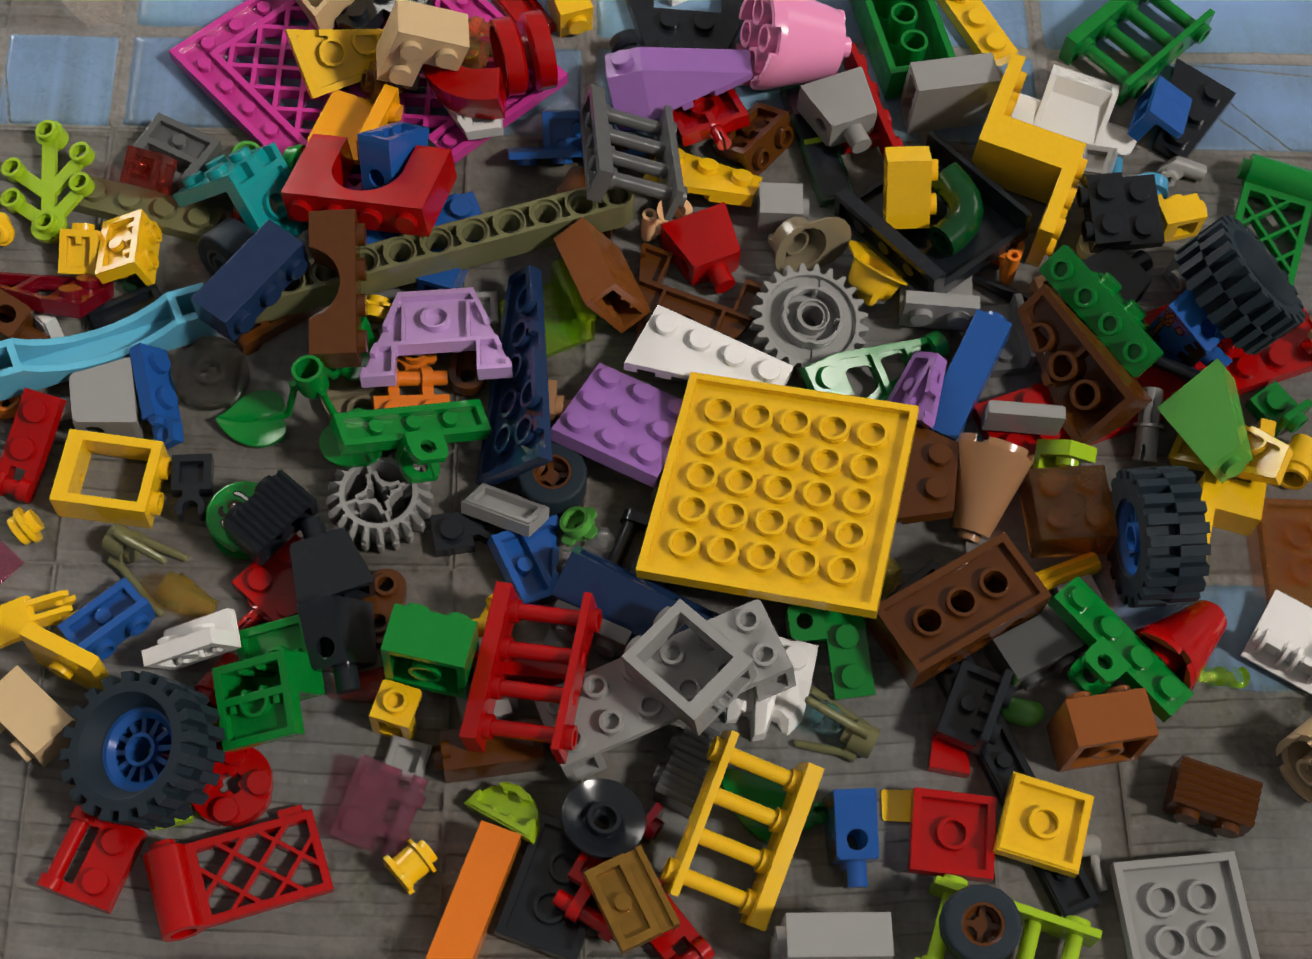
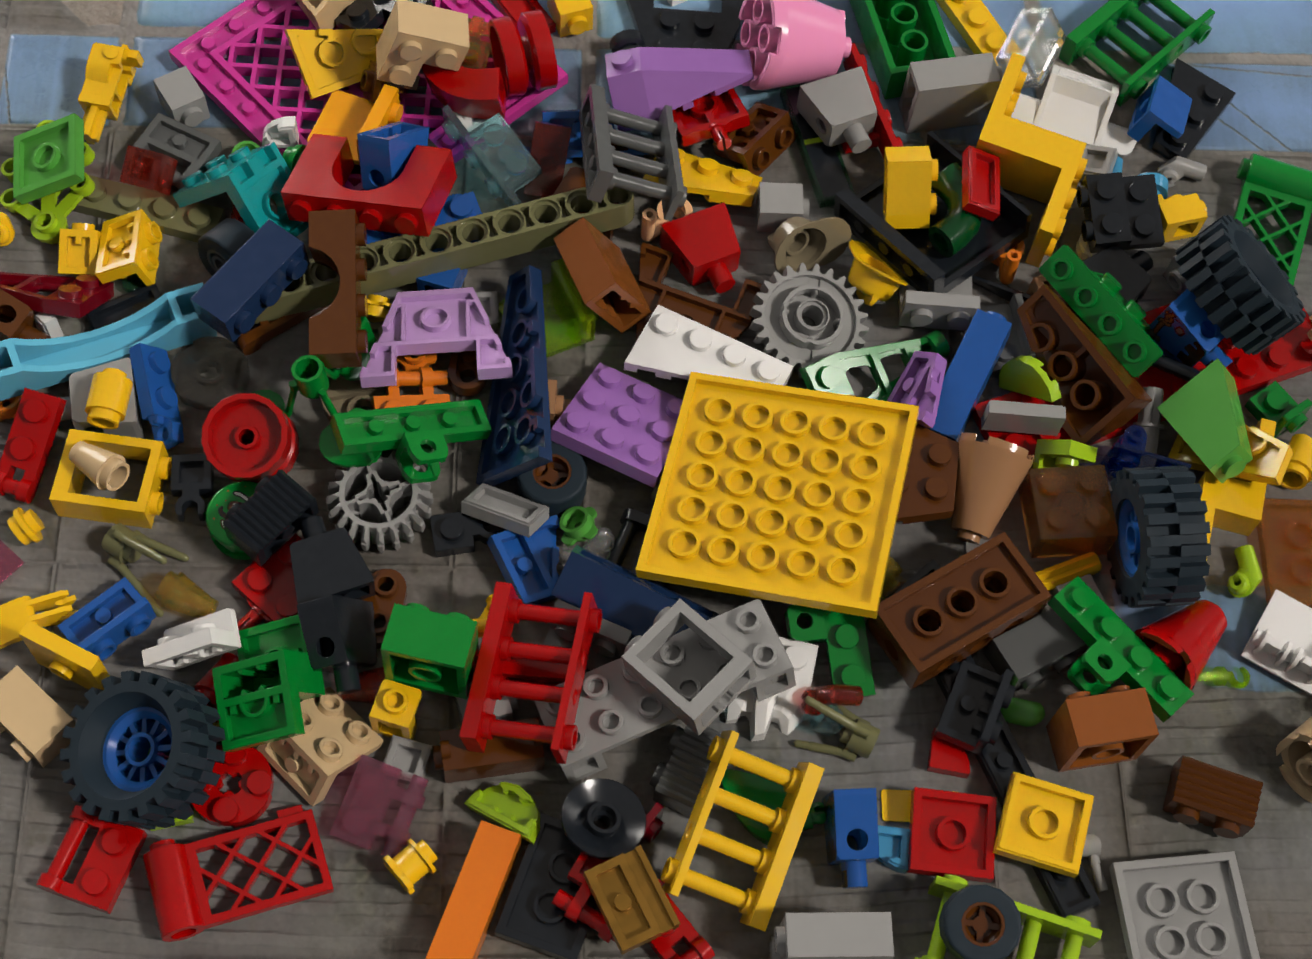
none -> bright green plate [13,113,84,204]
none -> tan cone [69,441,130,491]
none -> yellow piece [78,42,144,144]
none -> yellow brick [85,368,133,430]
none -> light grey brick [153,66,210,127]
none -> red wheel [201,393,299,483]
none -> tan bracket [257,687,384,807]
none -> white tile [262,116,300,148]
none -> clear light blue bracket [441,105,542,207]
none -> clear red plate [523,121,572,197]
none -> clear red arm [801,684,863,716]
none -> dark azure tile [878,825,910,874]
none -> red tile [962,146,1000,221]
none -> clear brick [996,7,1066,88]
none -> lime tile [999,355,1062,402]
none -> clear blue hinge [1097,425,1192,478]
none -> lime arm [1227,545,1262,598]

